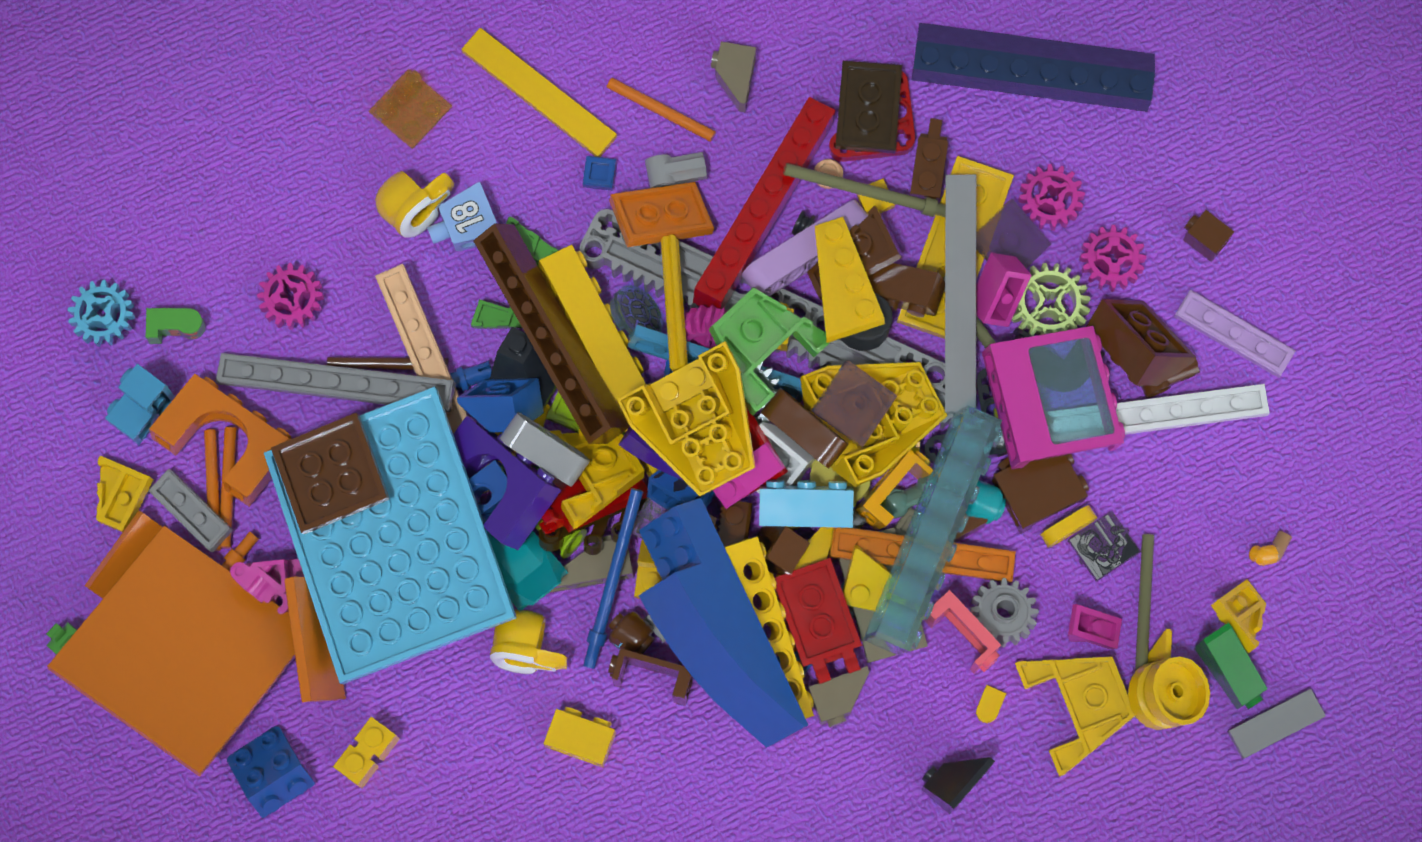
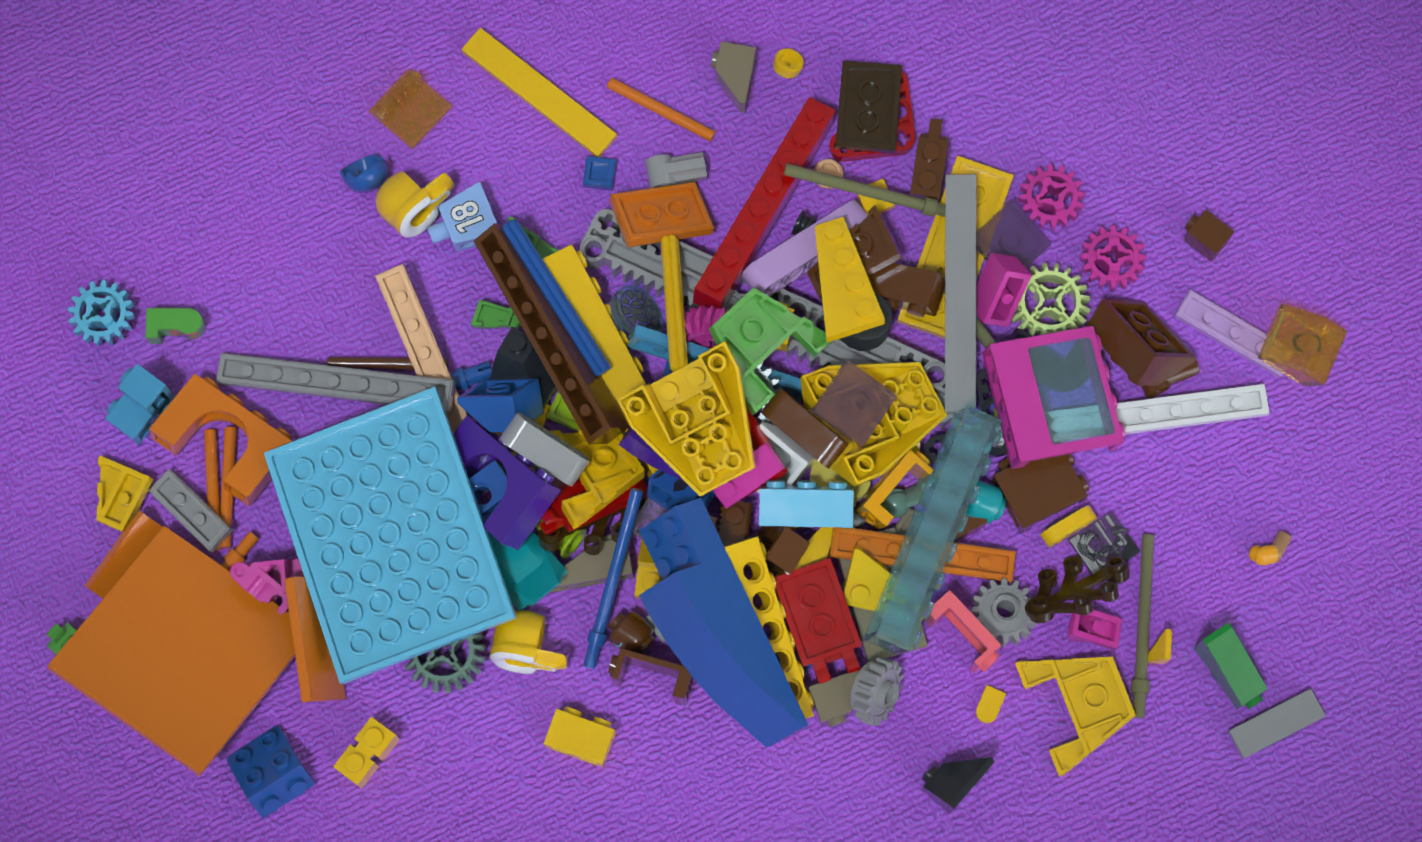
dark pink gear [257,263,324,330] -> none
reddish brown plate [271,413,390,535] -> none
dark blue slope [911,23,1155,112] -> none
yellow wheel [1128,656,1210,730] -> none
yellow wing [1211,579,1266,653] -> none
none -> blue hair [340,154,388,193]
none -> sand green gear [405,632,486,694]
none -> blue axle [502,219,610,376]
none -> yellow tile [773,48,804,78]
none -> light grey gear [851,657,904,726]
none -> dark brown plant [1025,556,1130,623]
none -> clear yellow slope [1258,304,1347,386]

